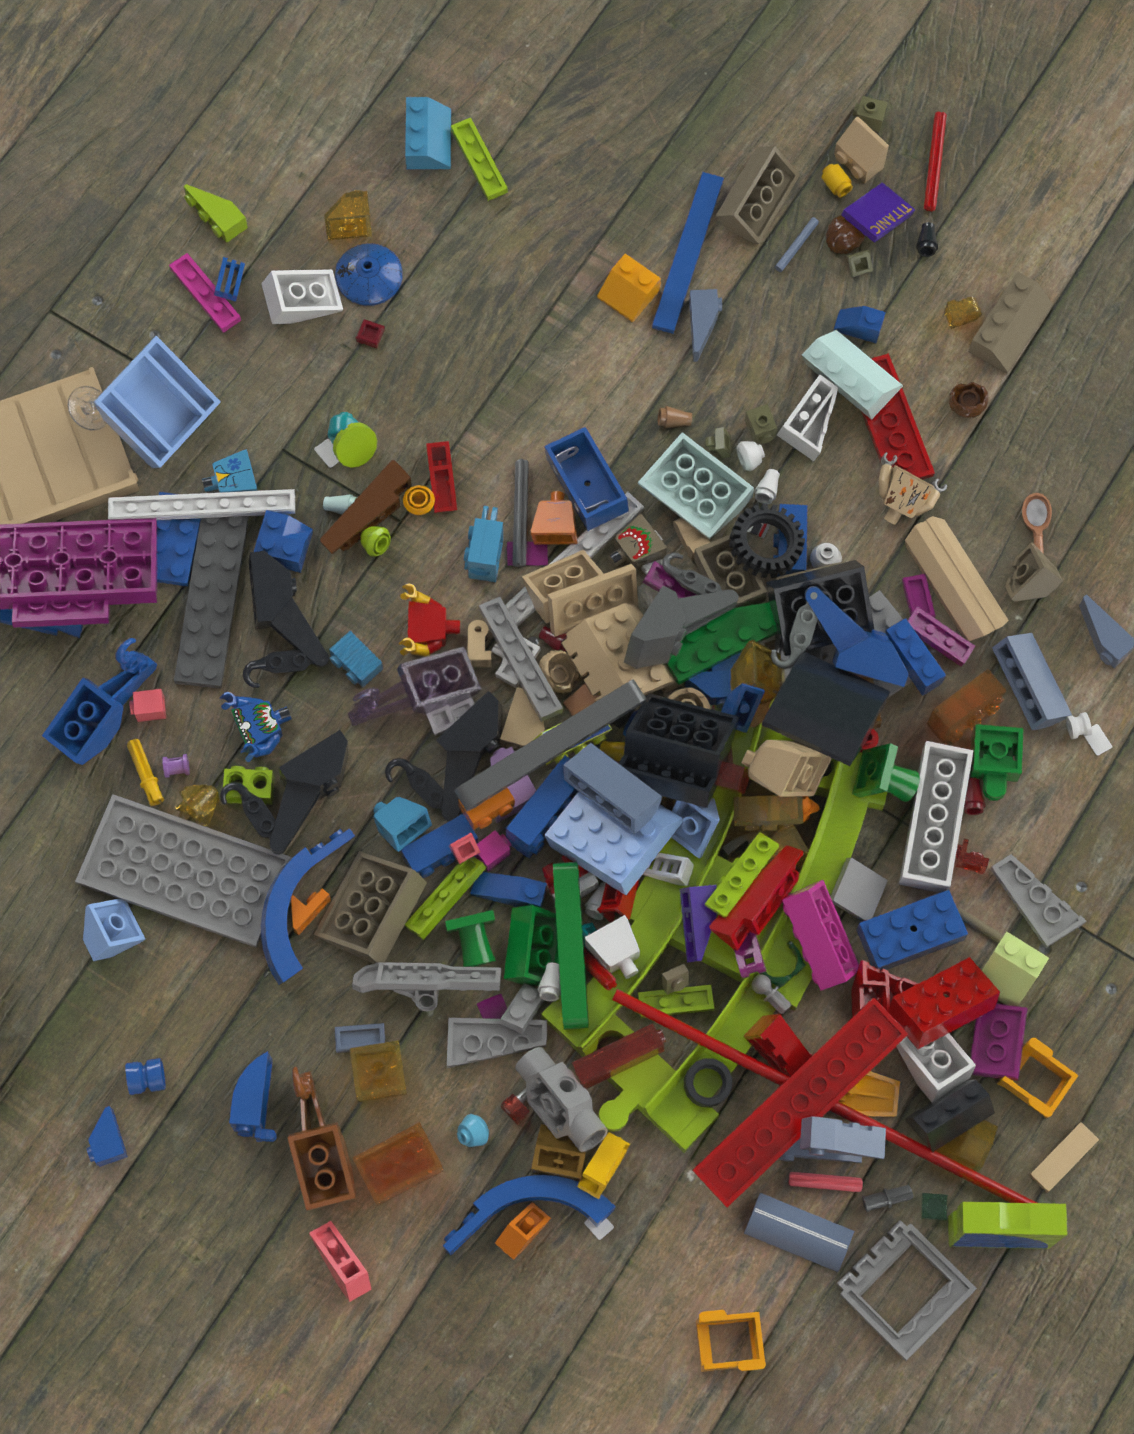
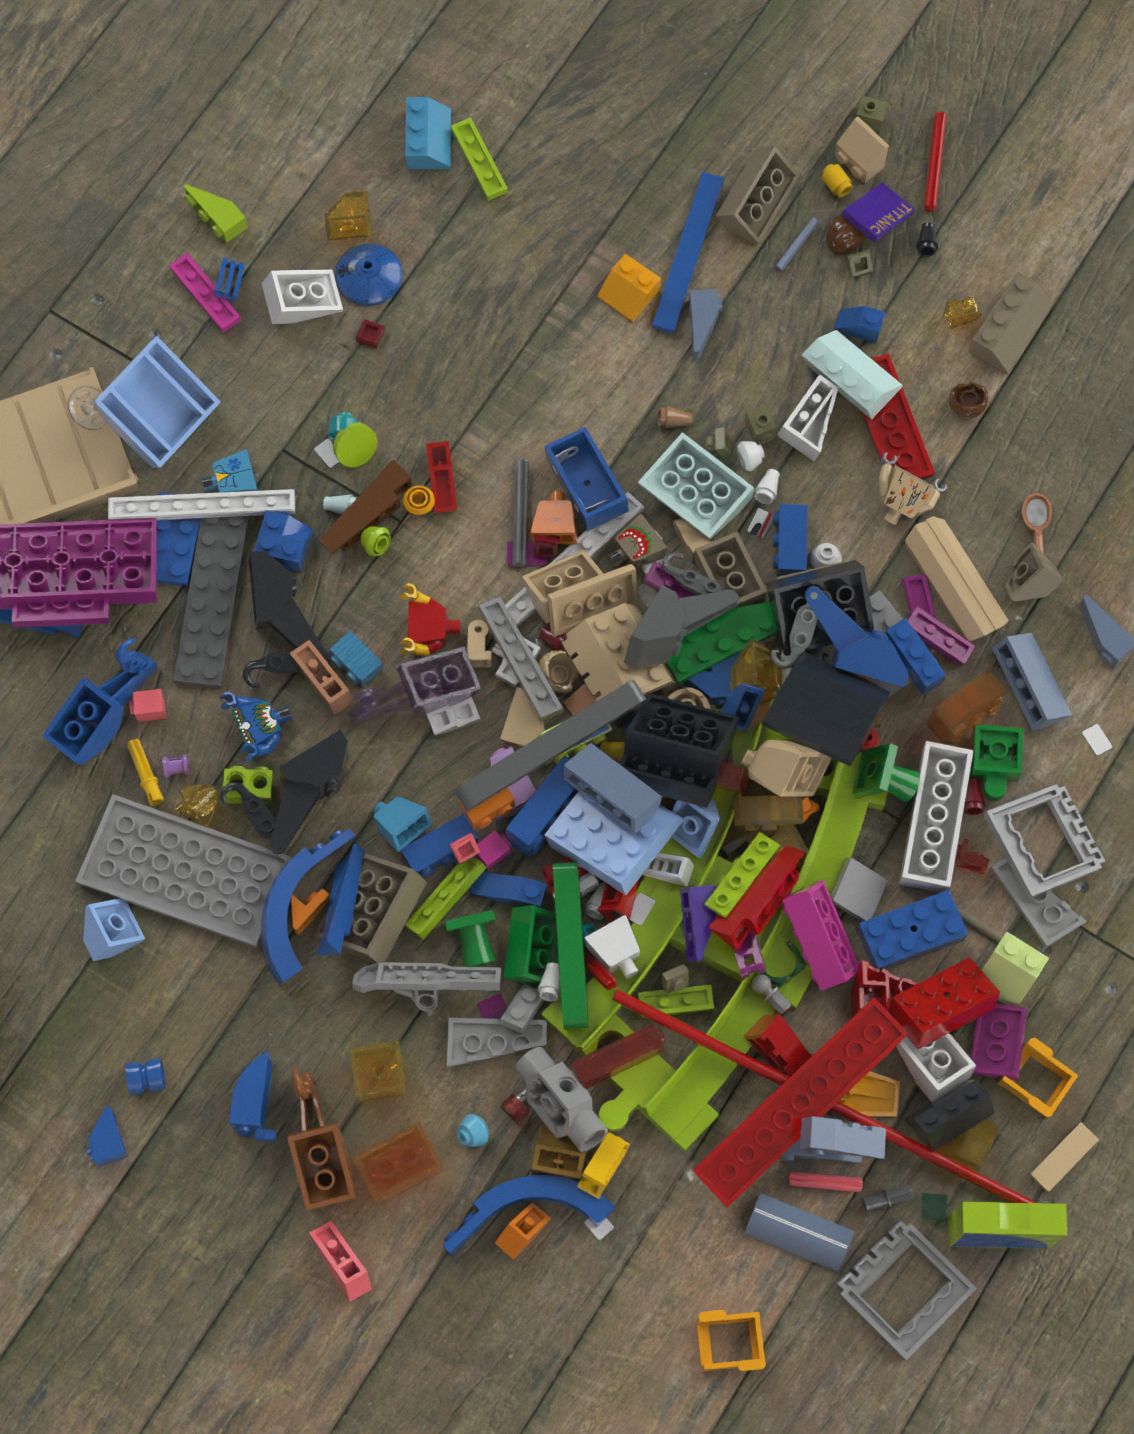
sand blue tile [335,1023,386,1053] -> none
black slope [385,691,502,821] -> none
dark azure brick [464,506,504,582] -> none
black tyre [684,1058,732,1108] -> none
black tyre [729,504,805,578] -> none
white wheel [1066,712,1092,739] -> none
none -> nougat slope [290,640,353,715]
none -> blue wedge [317,844,364,955]
none -> dark red tile [533,534,559,558]
none -> white sticker [630,893,655,925]
none -> light grey hinge [983,784,1106,899]

